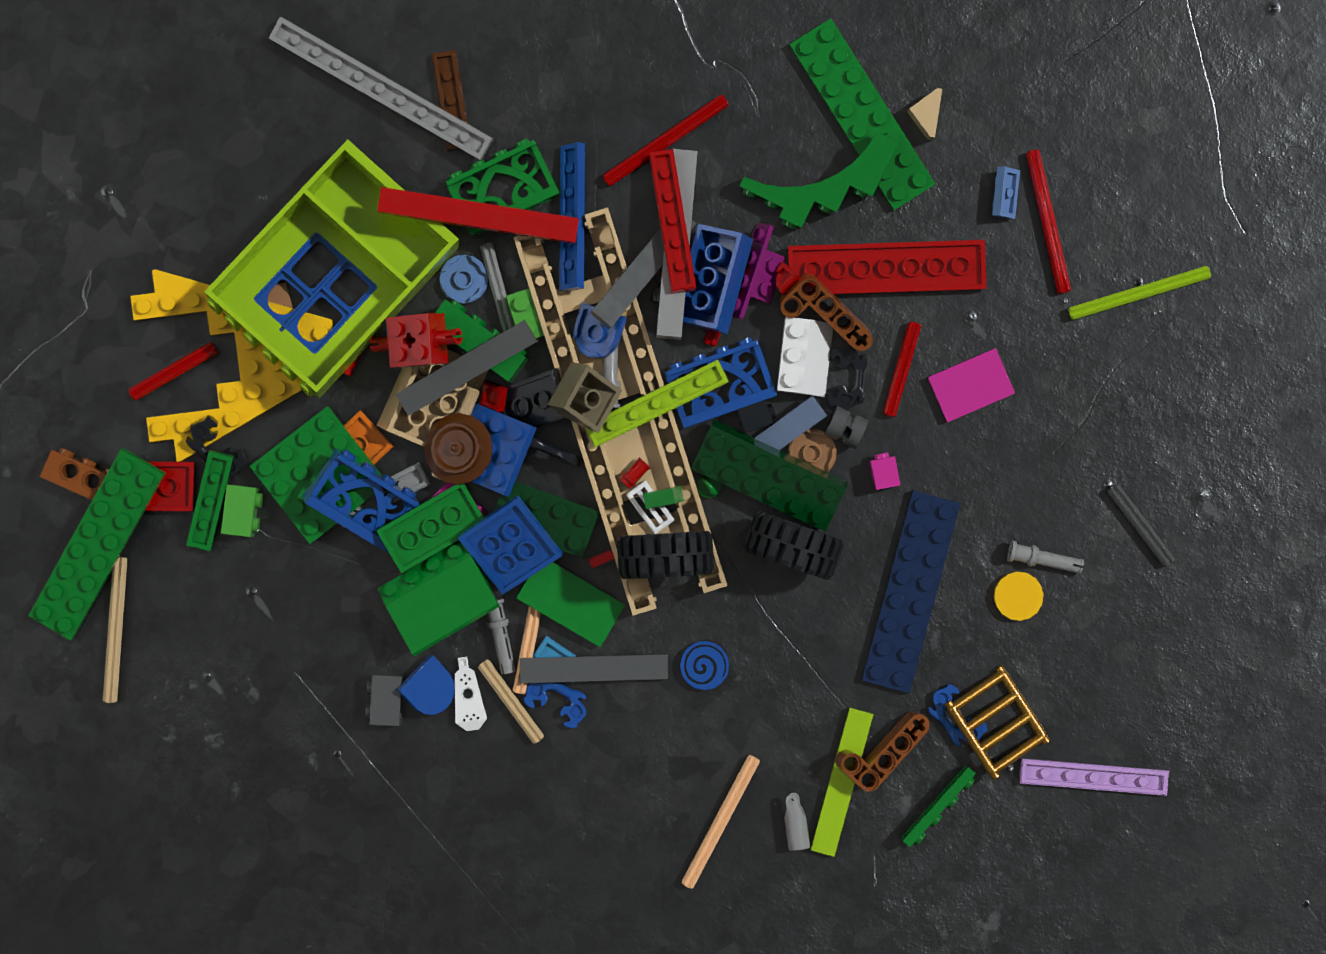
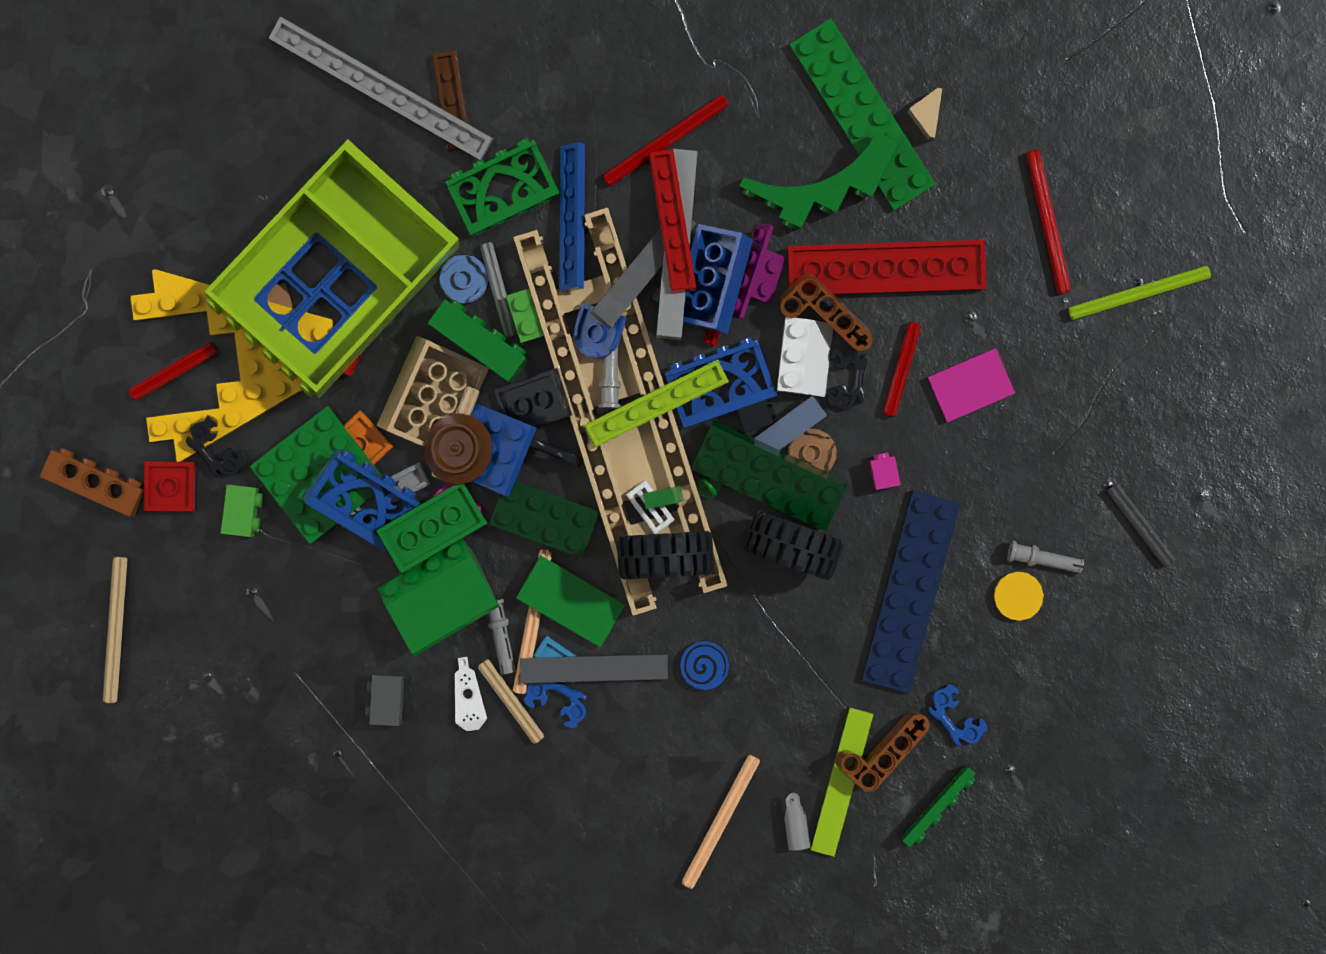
green plate [28,448,166,641] -> none
green plate [186,450,234,551] -> none
red brick [370,313,463,368] -> none
red tile [377,187,579,244] -> none
dark grey tile [396,320,538,416] -> none
blue tile [397,655,455,715] -> none
blue plate [458,496,563,595] -> none
red tile [480,380,508,412] -> none
dark tan slope [548,362,622,433] -> none
red tile [589,550,615,568] -> none
red pin [619,457,651,489] -> none
red tile [776,261,800,296] -> none
dark grey wheel [824,406,868,449] -> none
pearl gold bar [944,665,1050,780] -> none
medium blue plate [992,166,1020,219] -> none
lavender tile [1019,758,1169,796] -> none

